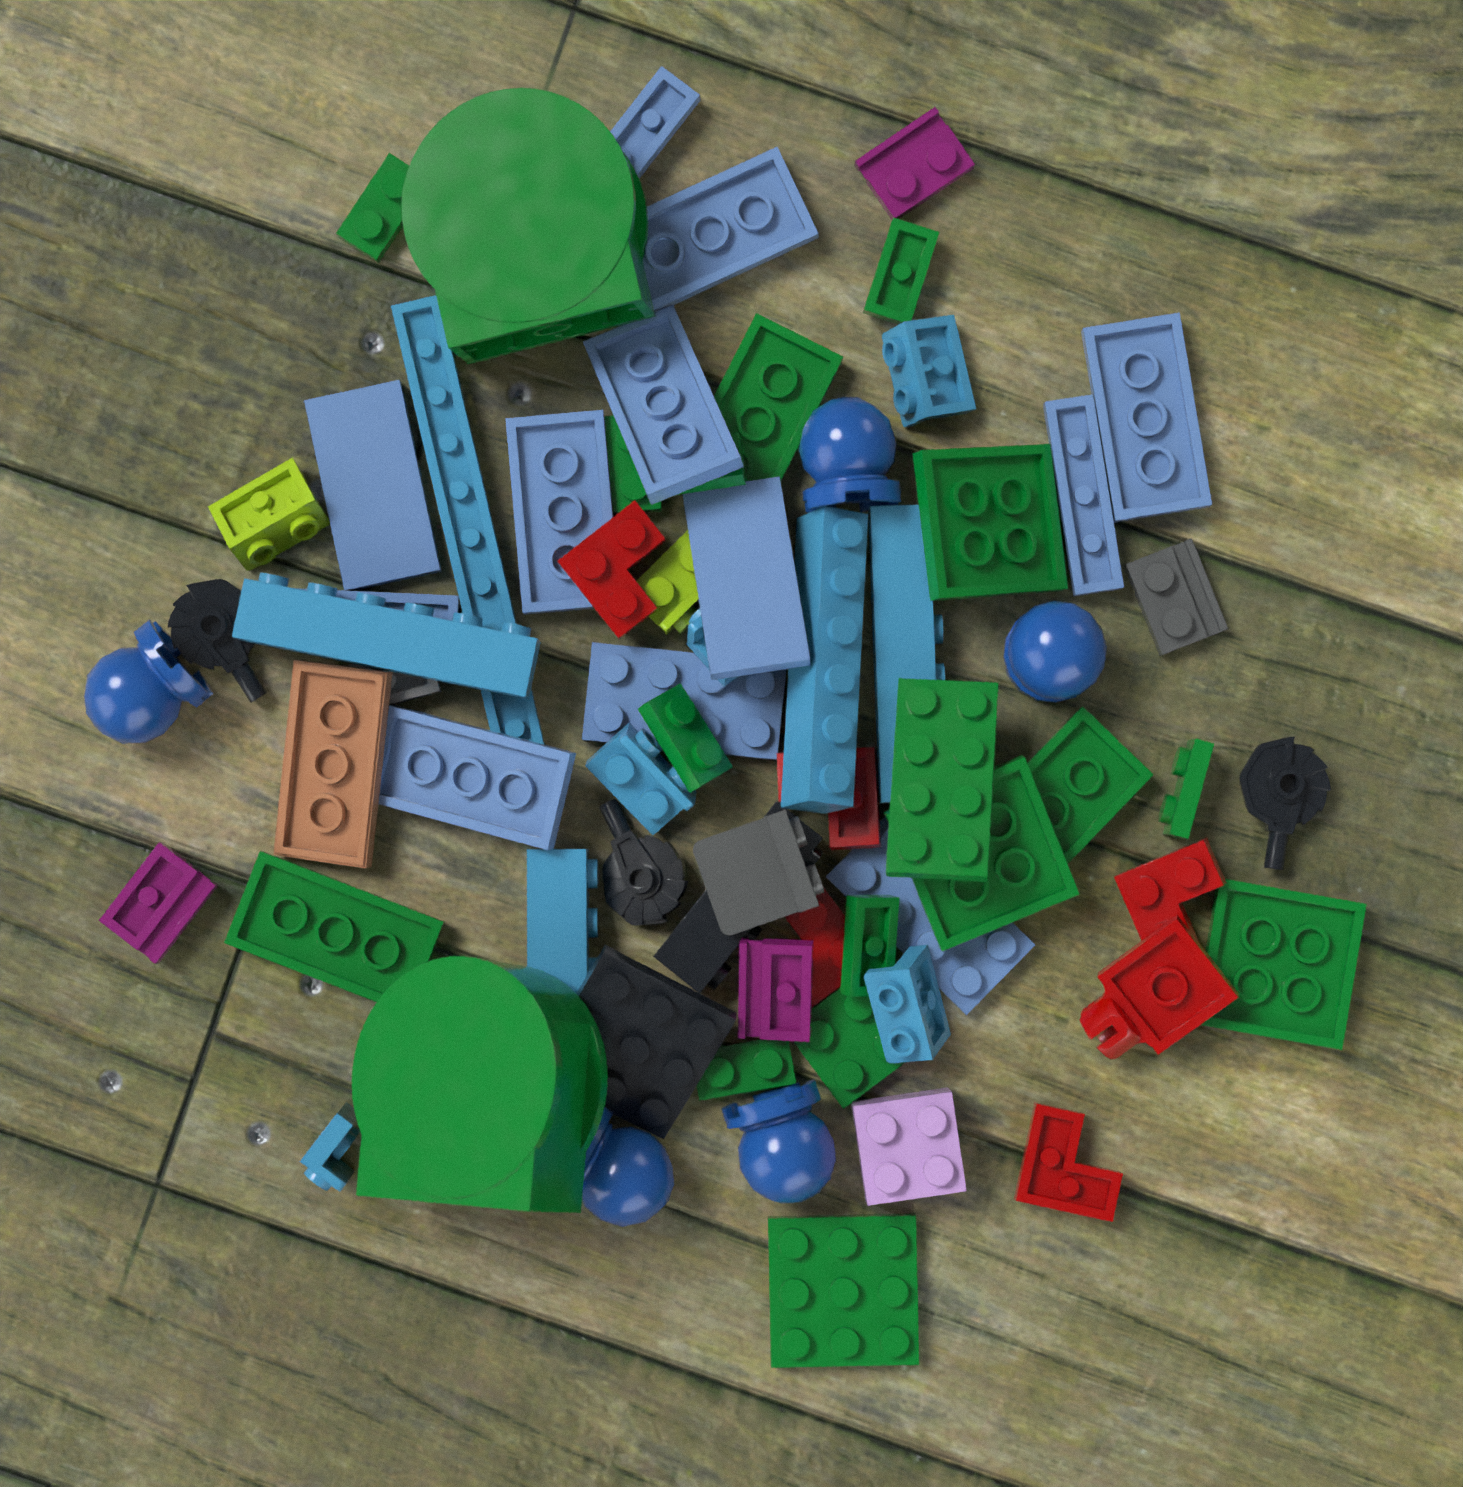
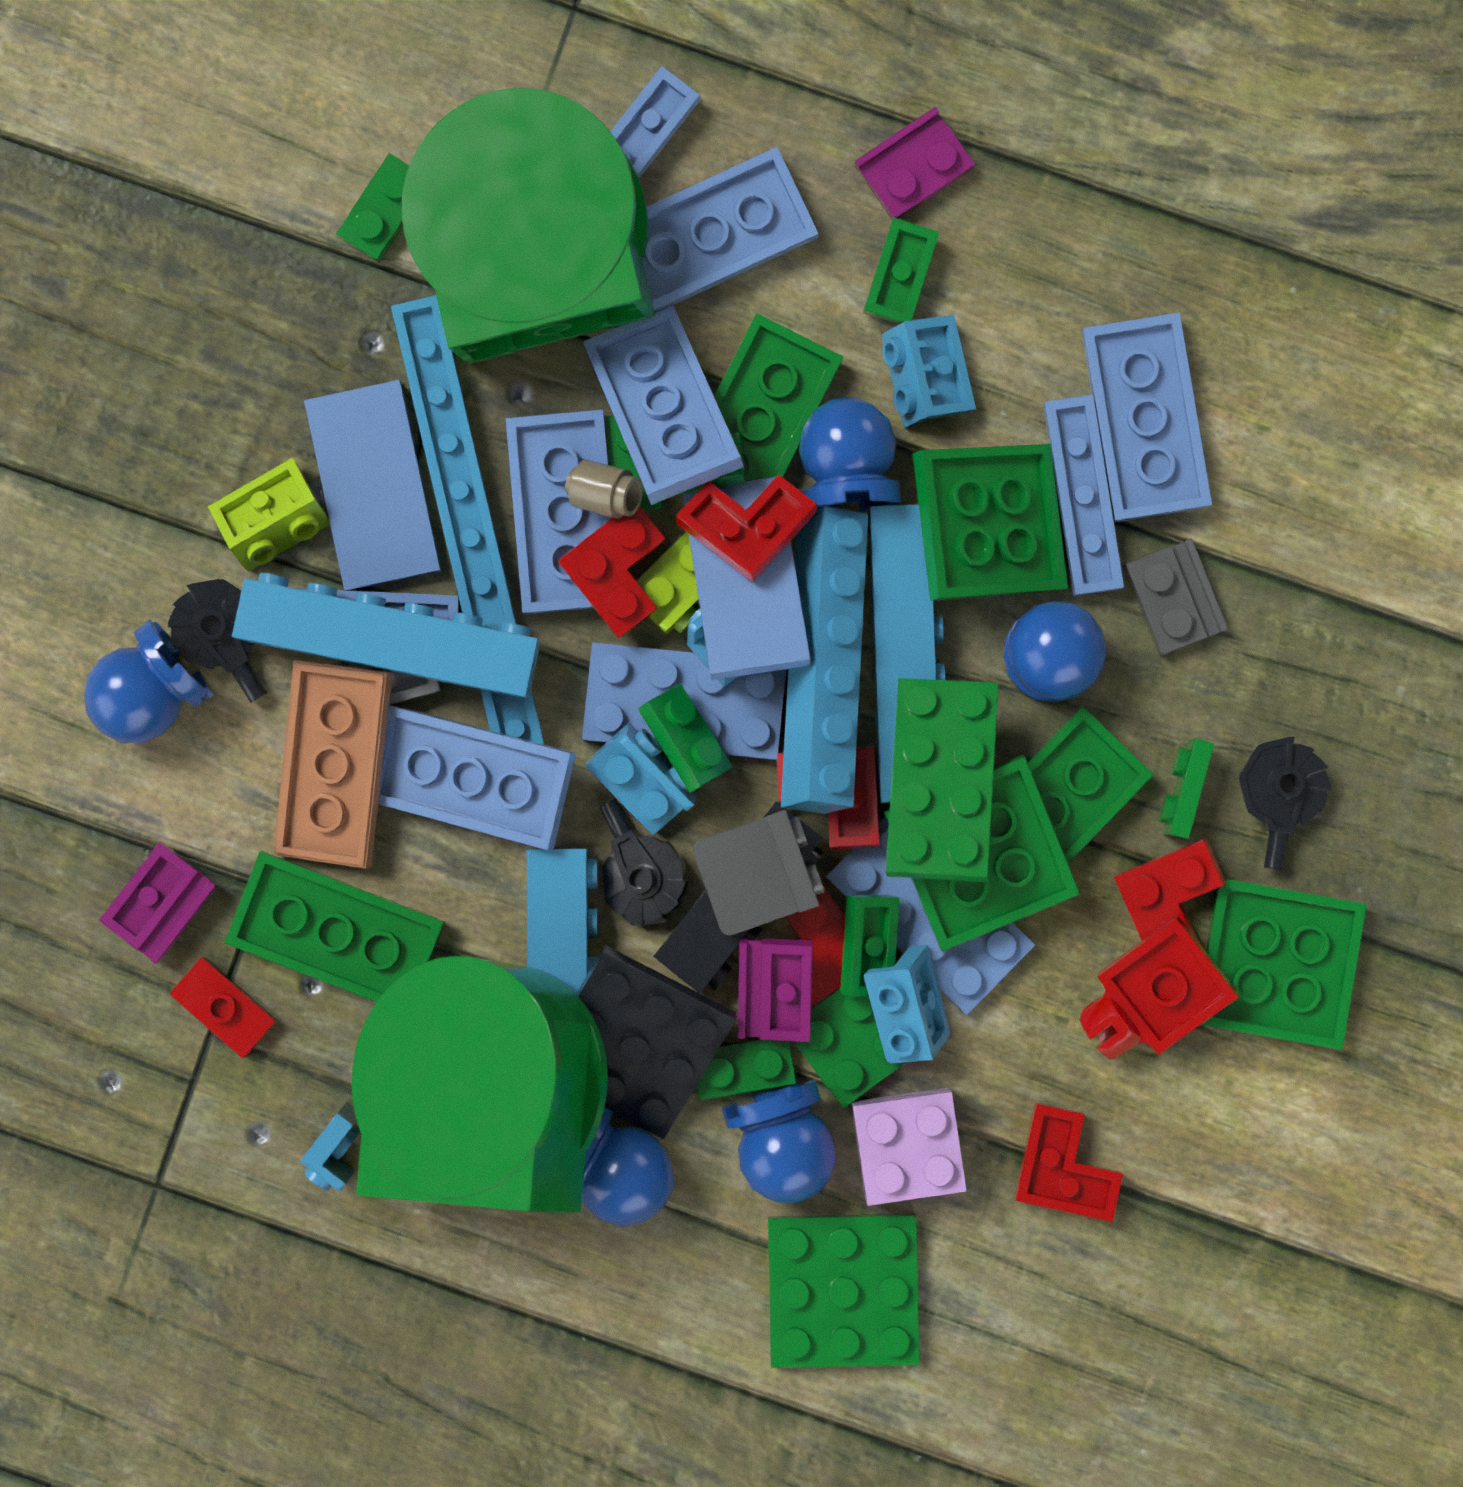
none -> red plate [169,956,278,1059]
none -> dark tan brick [565,460,643,518]
none -> red plate [676,475,817,583]

